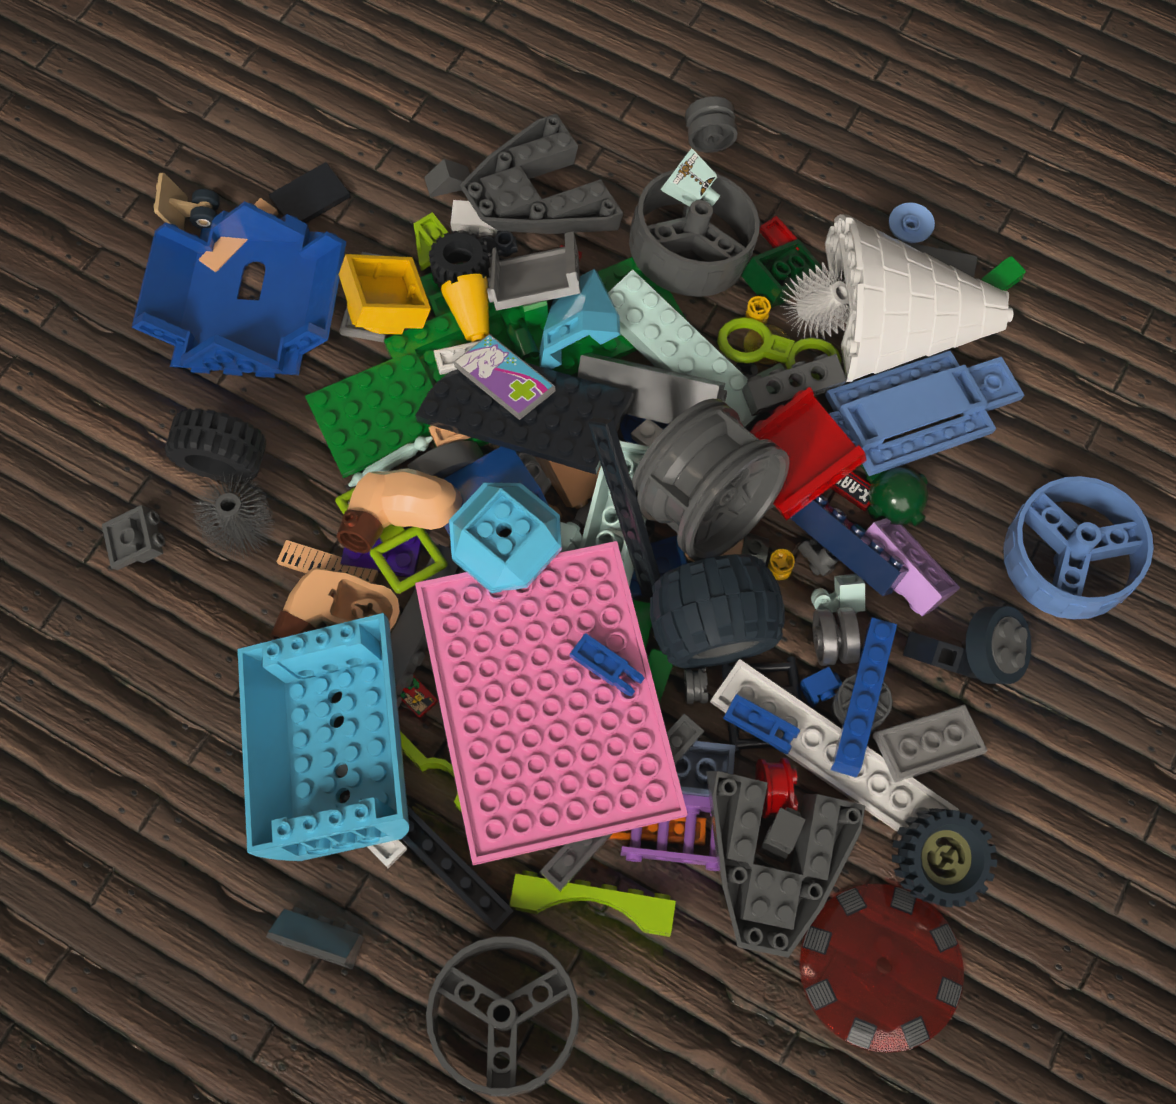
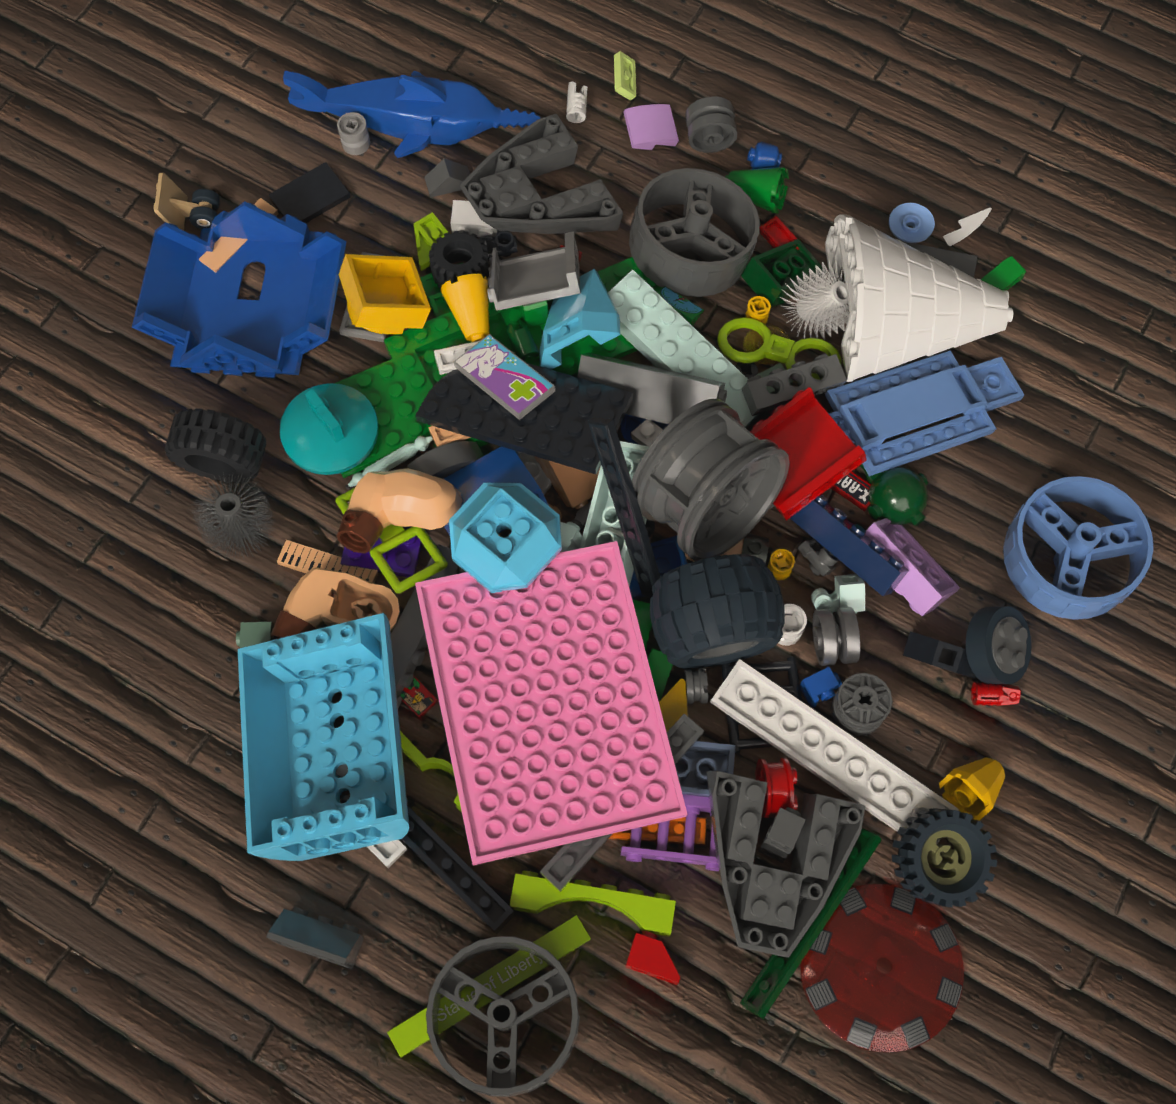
dark grey plate [102,505,165,570] -> none
blue hinge [570,633,645,696] -> none
light aqua torso [660,148,721,207] -> none
blue plate [723,694,800,754] -> none
blue arch [830,617,897,778] -> none
light grey tile [873,704,988,782] -> none
none -> sand green brick [236,622,274,648]
none -> teal bracket [280,383,378,475]
none -> blue animal [283,71,540,158]
none -> light grey wheel [337,112,370,155]
none -> lime tile [387,915,591,1058]
none -> white hinge [566,82,588,123]
none -> yellowish green plate [614,51,636,100]
none -> lavender slope [624,104,679,150]
none -> red slope [625,931,680,985]
none -> slope [657,286,704,326]
none -> yellow slope [659,678,688,732]
none -> green cone [725,167,789,214]
none -> dark green tile [740,828,882,1019]
none -> blue head [747,142,782,169]
none -> white wheel [778,604,807,646]
none -> yellow cone [939,757,1005,821]
none -> white sticker [943,208,992,246]
none -> red hinge [971,682,1021,706]

